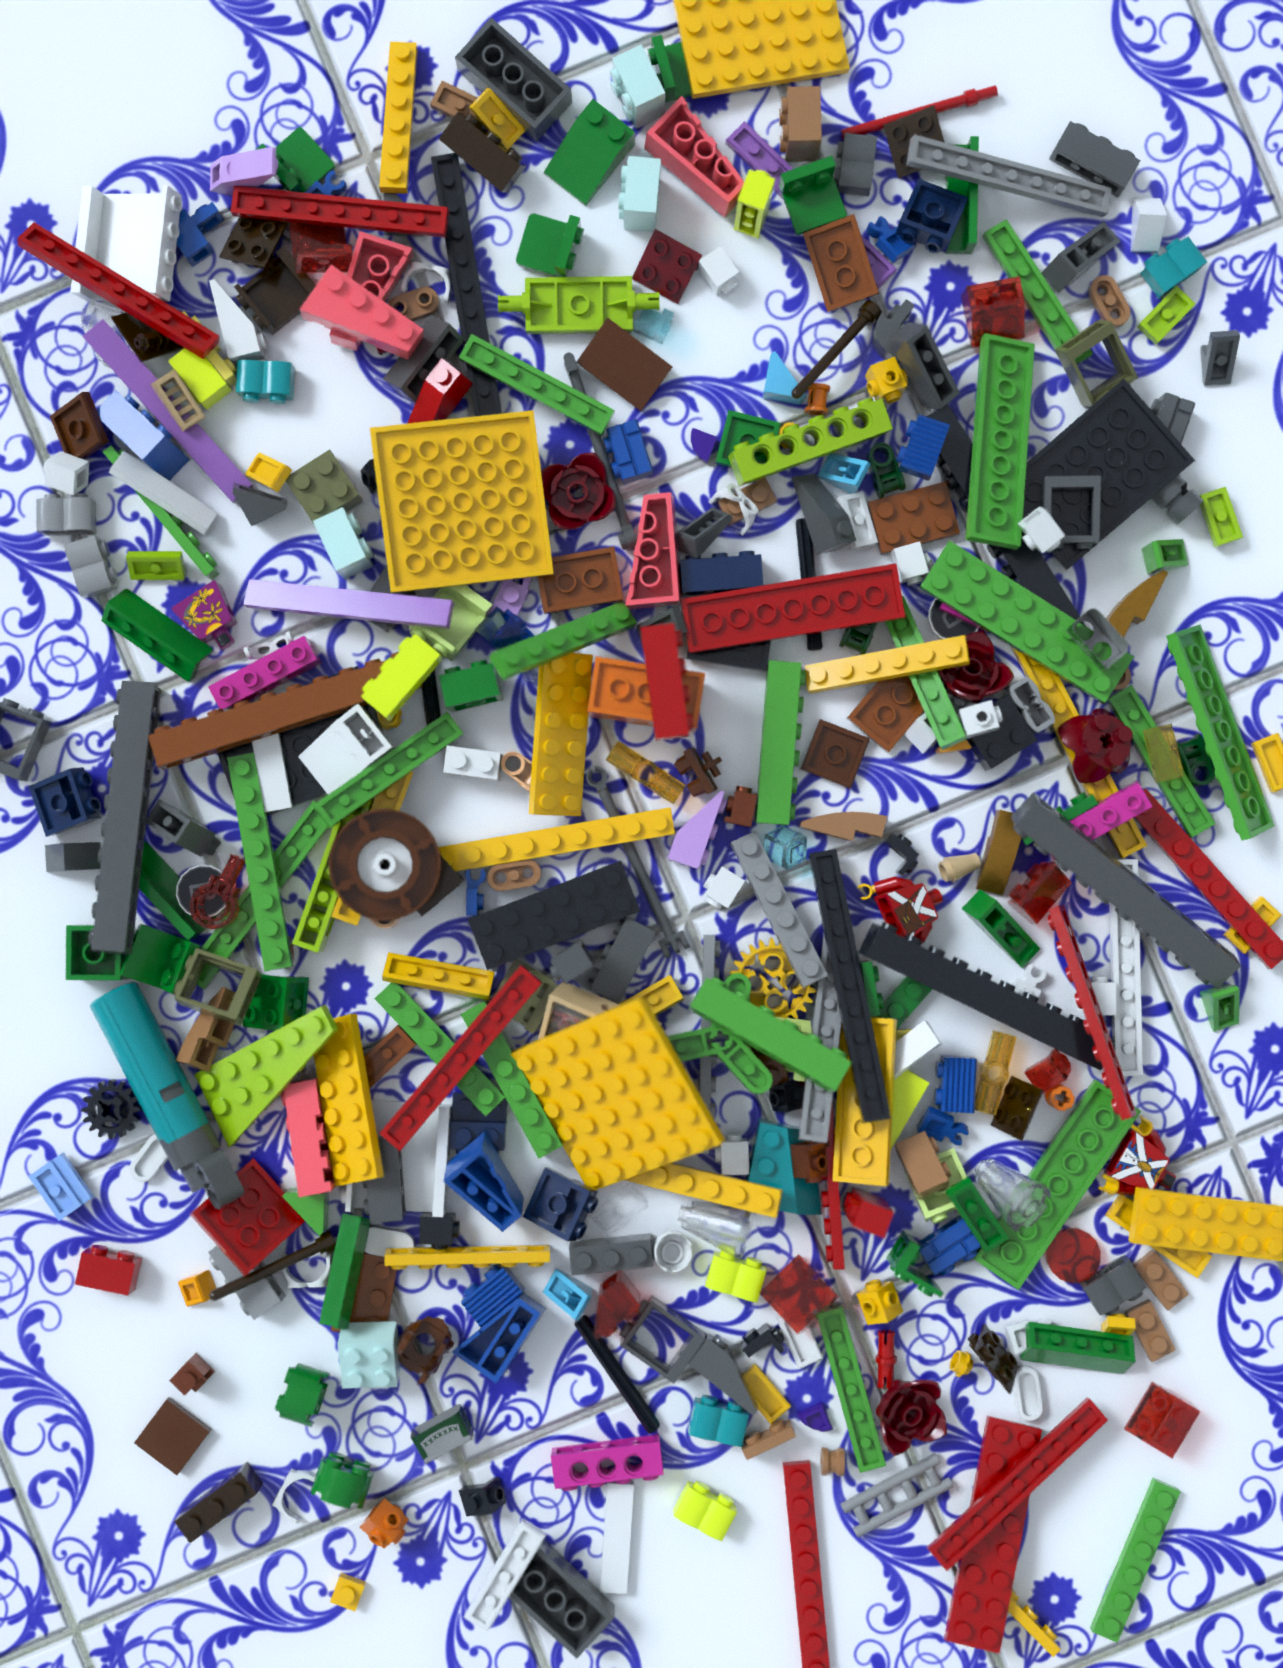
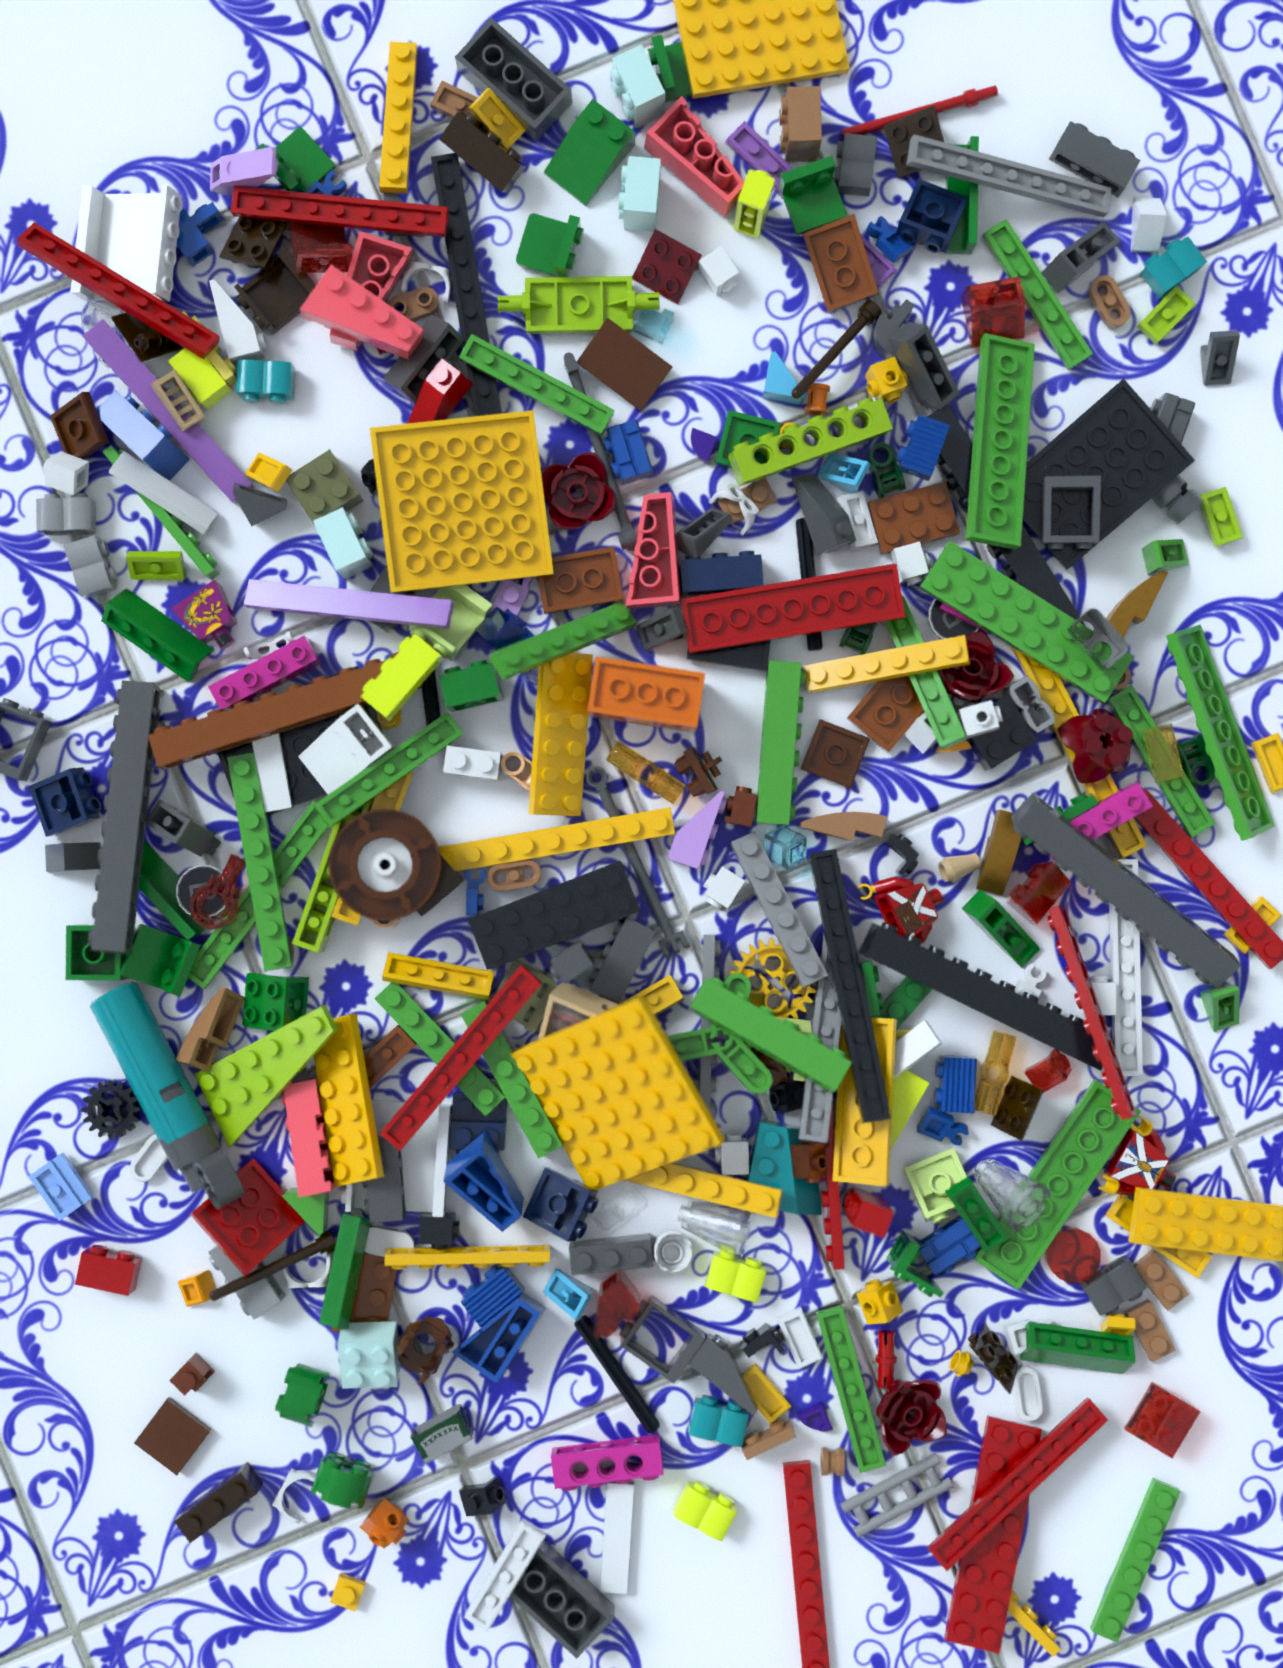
olive window [174,948,262,1026] -> none
red brick [641,623,694,741] -> none
clear red piece [759,1254,840,1335] -> none
medium nougat brick [895,1131,951,1199] -> none
white brick [1018,506,1065,553] -> none
orange bush [1044,1083,1075,1111] -> none
olive window [1055,319,1138,407] -> none

